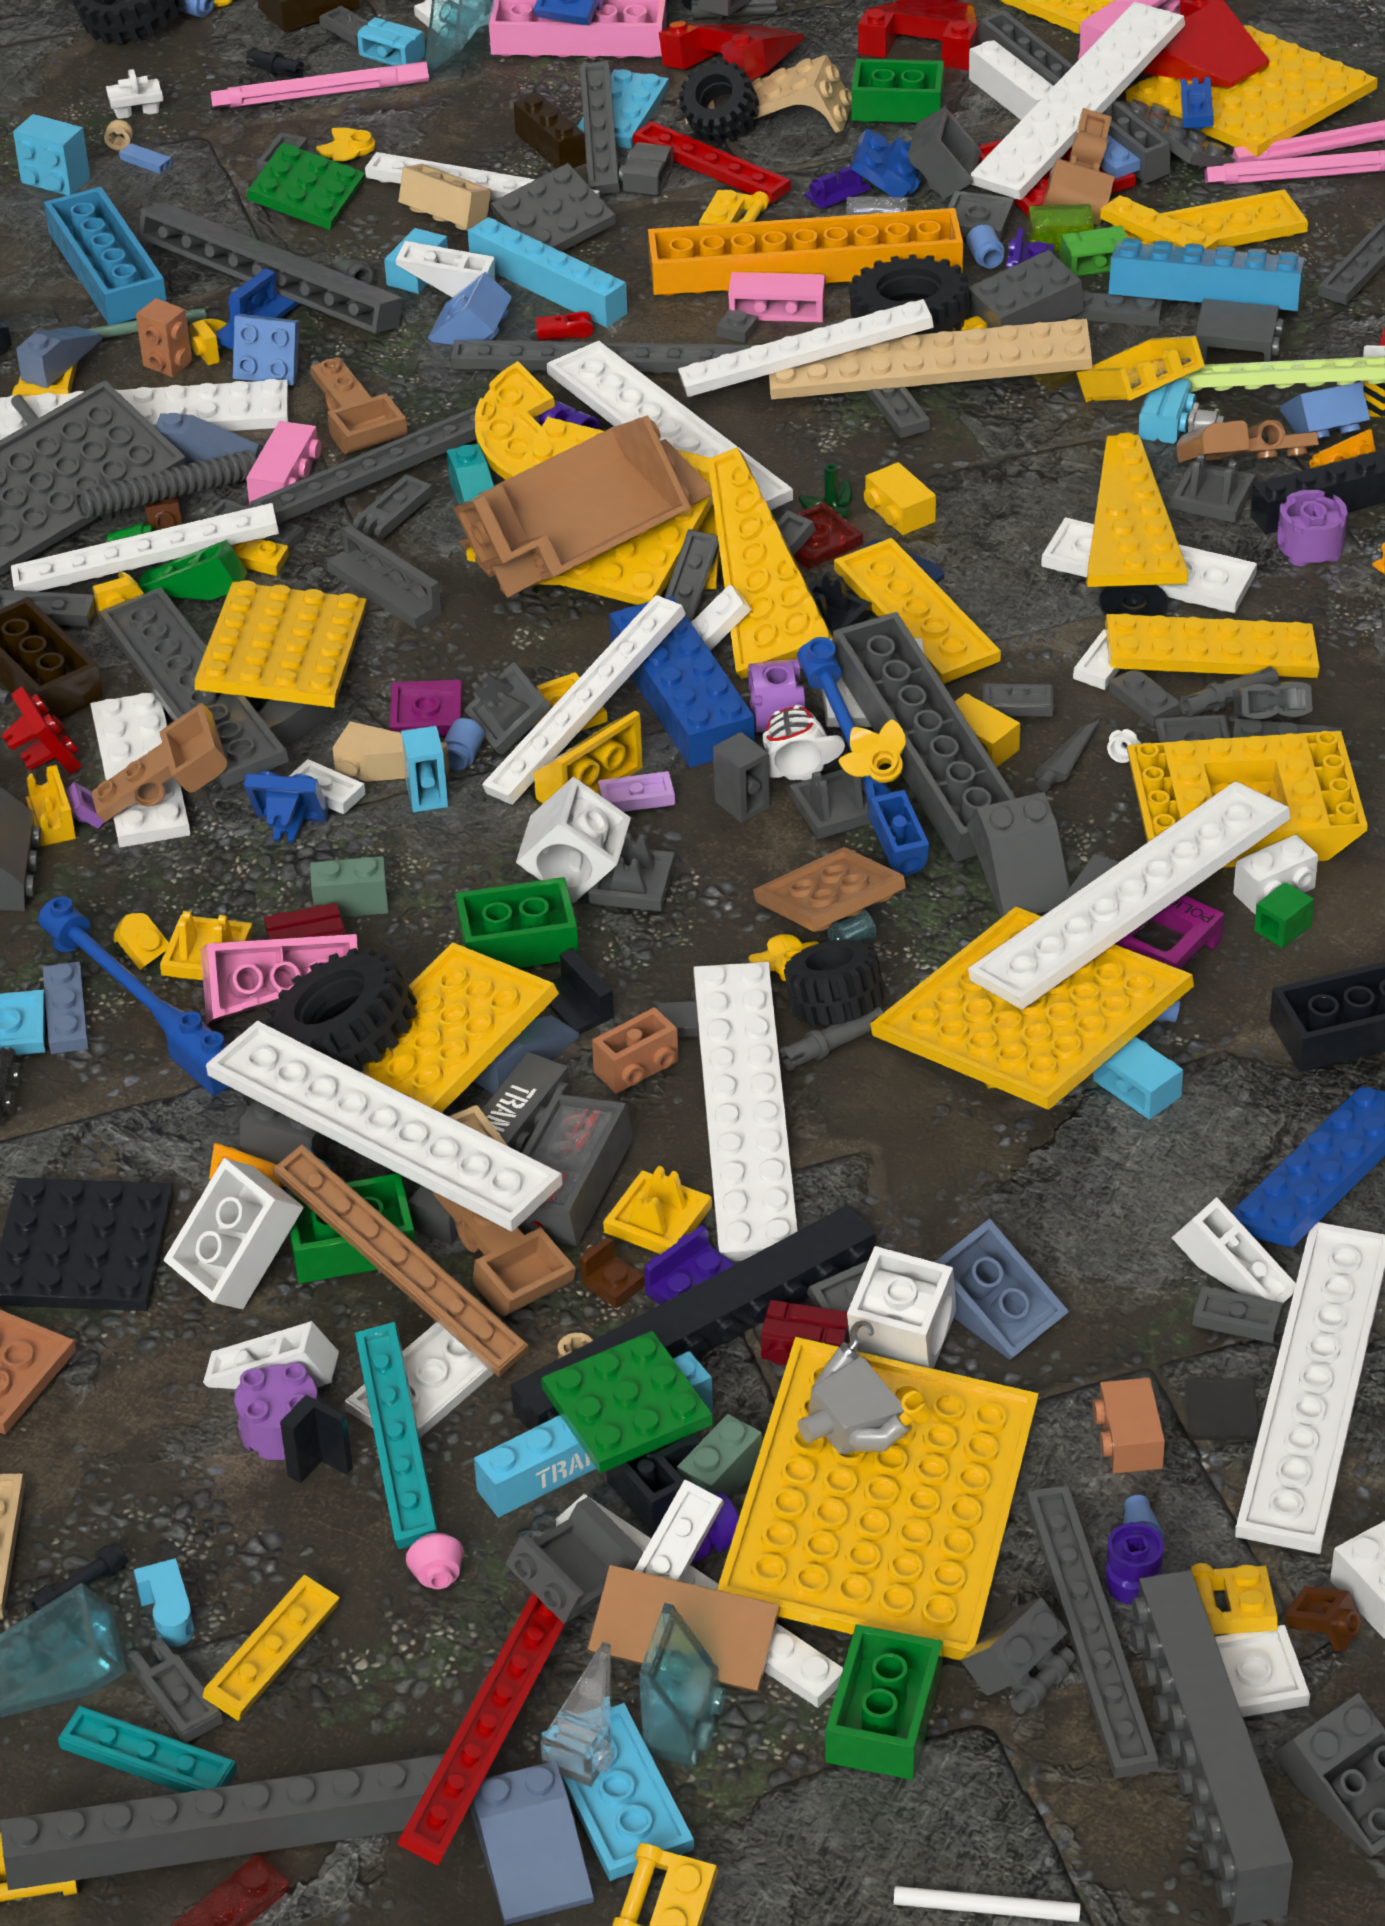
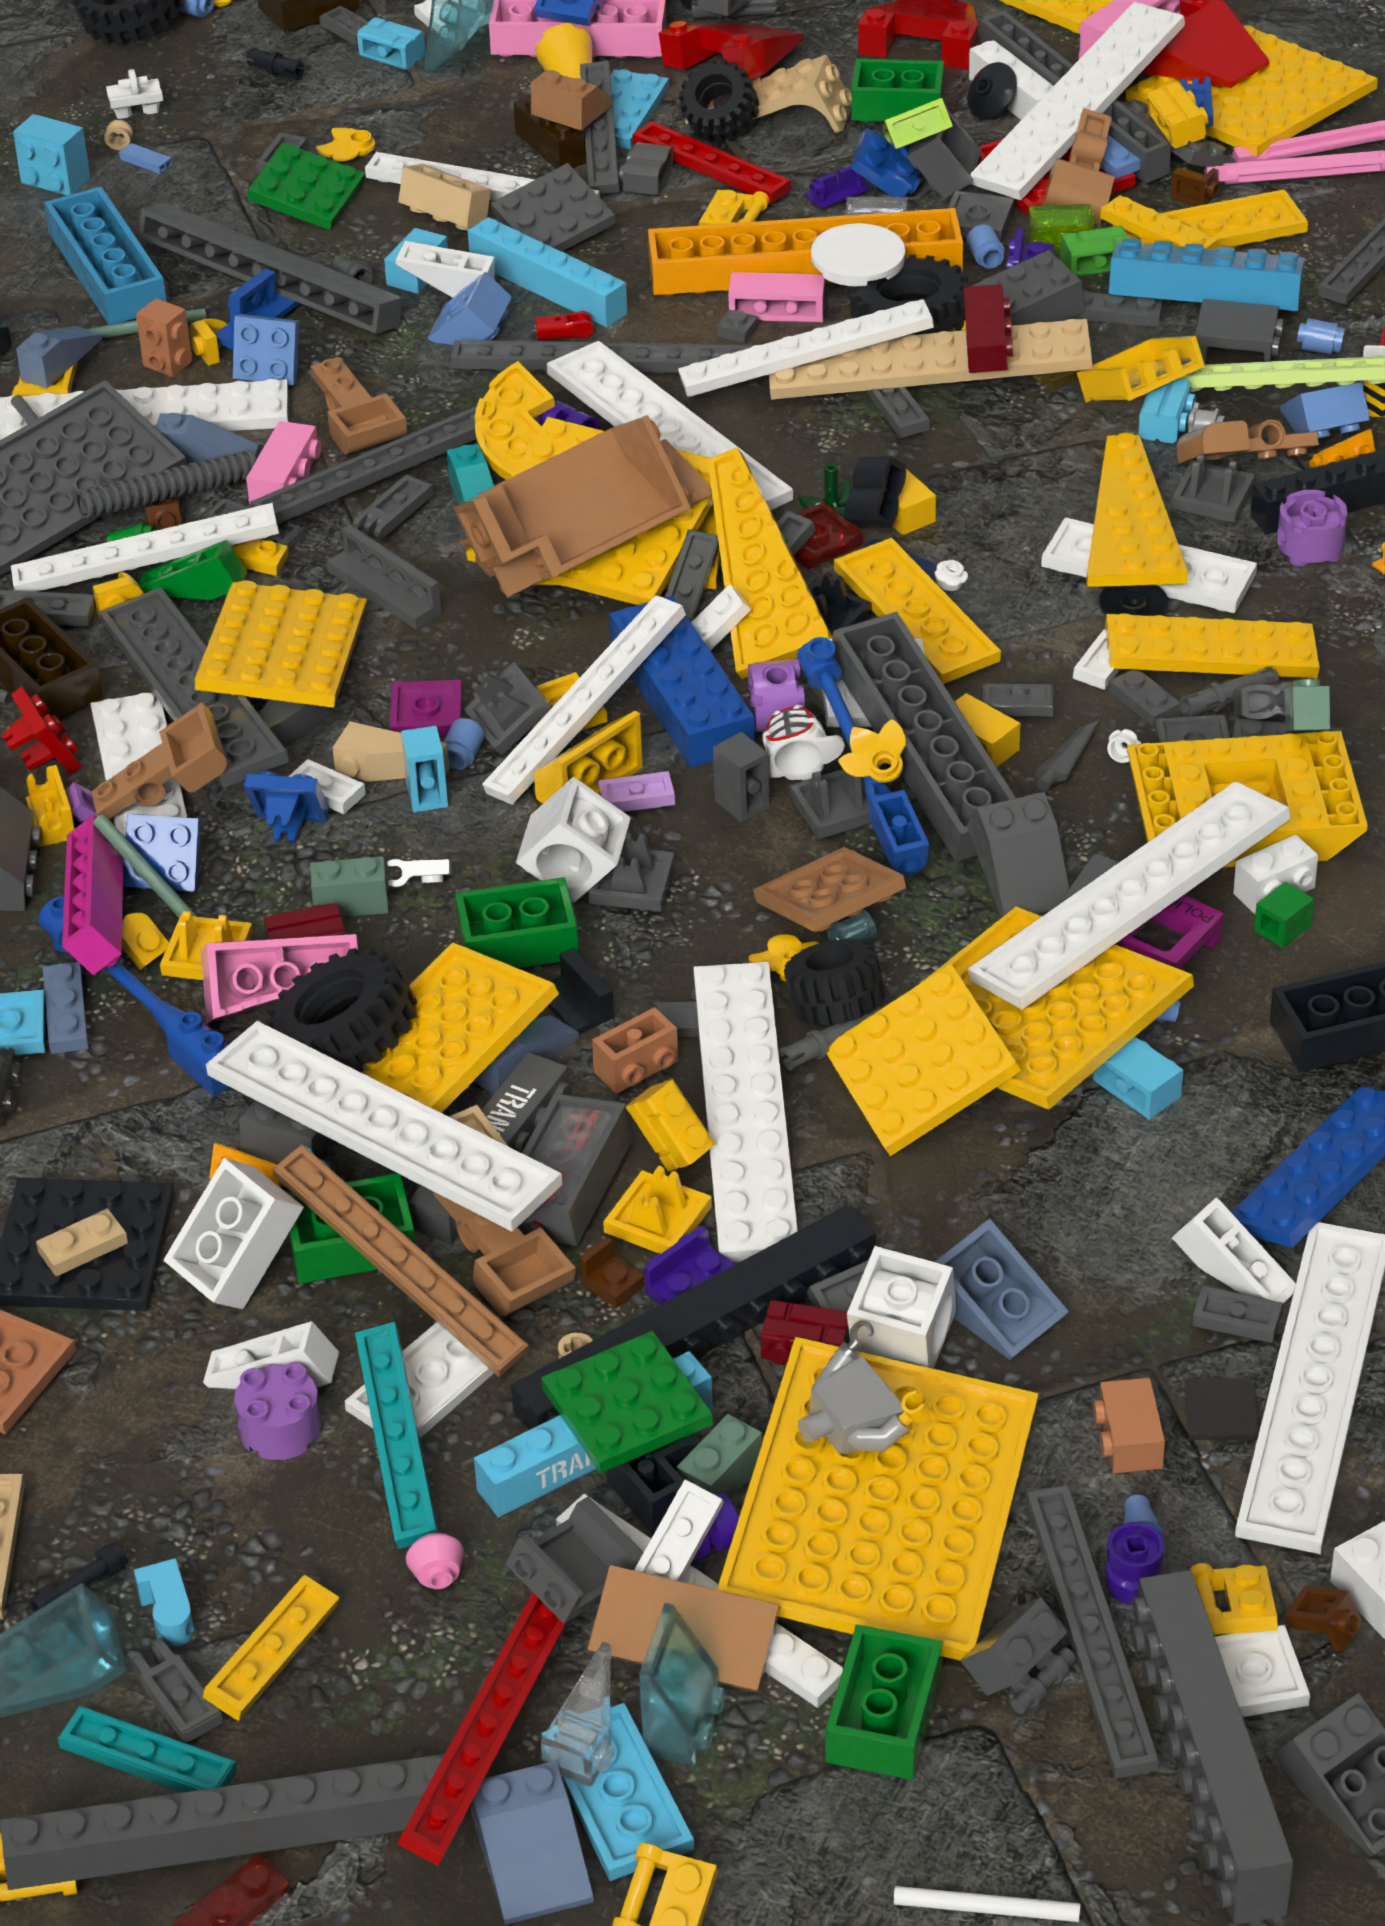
bright pink piece [210,61,429,108] -> none
black panel [280,1395,353,1483] -> none
none -> tan plate [36,1208,128,1277]
none -> dark pink brick [62,814,123,975]
none -> sand green bar [93,814,197,918]
none -> plate [123,814,202,891]
none -> white plate [387,859,452,887]
none -> medium nougat slope [531,70,613,131]
none -> yellow cone [535,23,593,79]
none -> yellow brick [626,1079,715,1172]
none -> white tile [811,223,905,286]
none -> yellow plate [826,964,1022,1157]
none -> black brick [845,456,906,528]
none -> lime panel [882,98,953,150]
none -> white plate [935,560,968,591]
none -> dark red brick [964,284,1013,373]
none -> black dish [967,62,1017,120]
none -> yellow brick [1147,82,1208,149]
none -> reddish brown bracket [1171,167,1221,206]
none -> sand green brick [1284,679,1330,731]
none -> medium blue brick [1296,318,1345,355]

